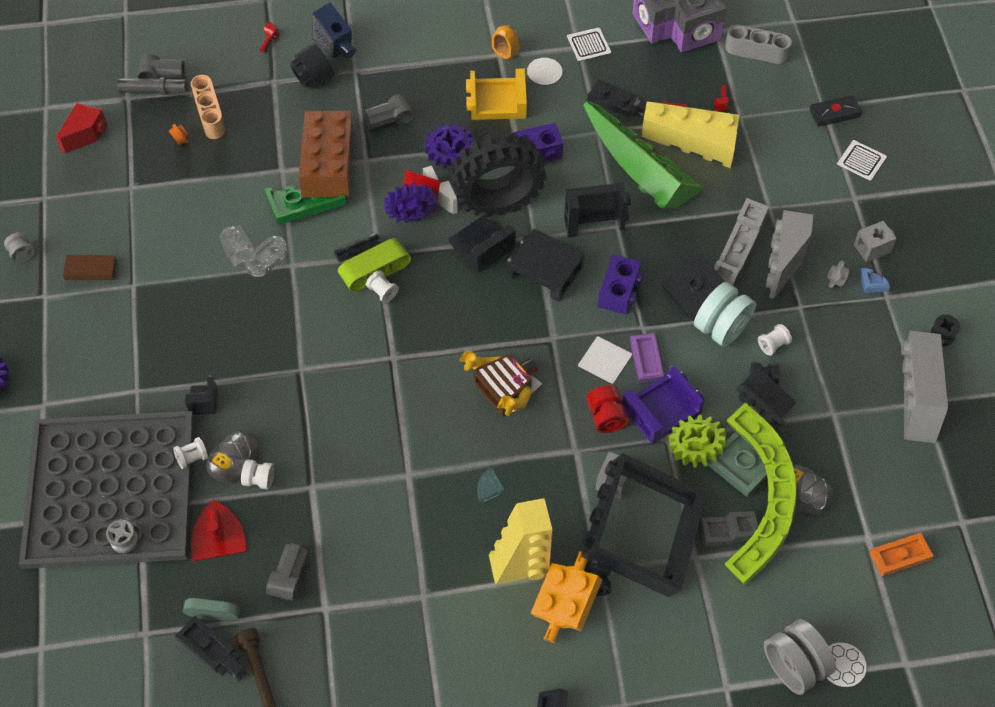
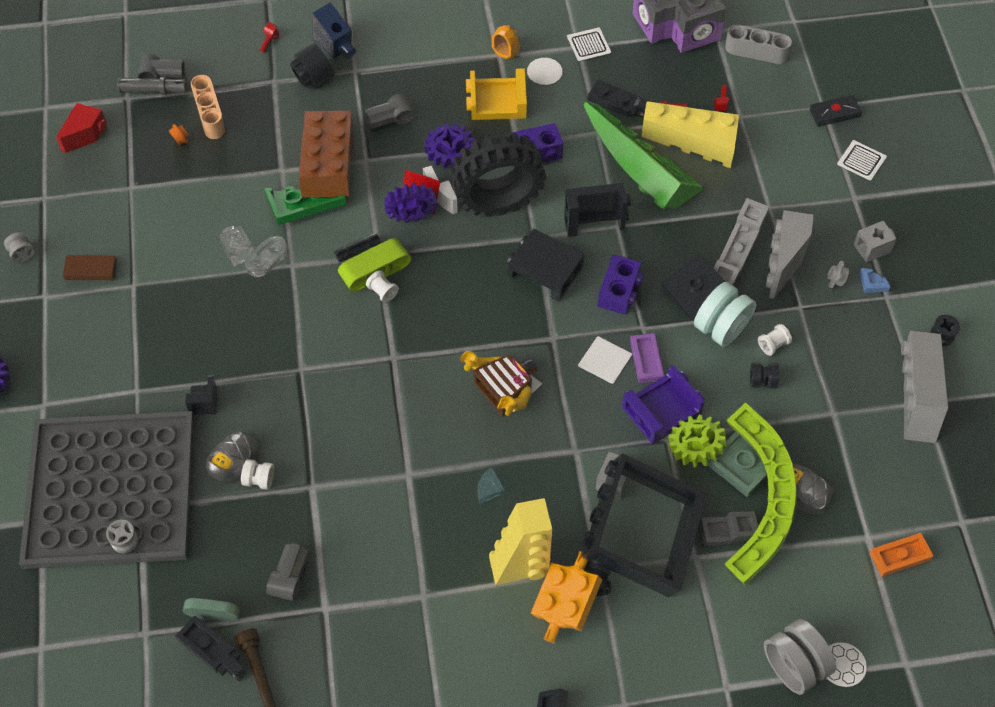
white bush [173,437,208,469] -> none
red shield [191,499,247,561] -> none
black bracket [448,215,516,272] -> none
red wheel [586,385,629,433] -> none
black bracket [736,367,796,426] -> none

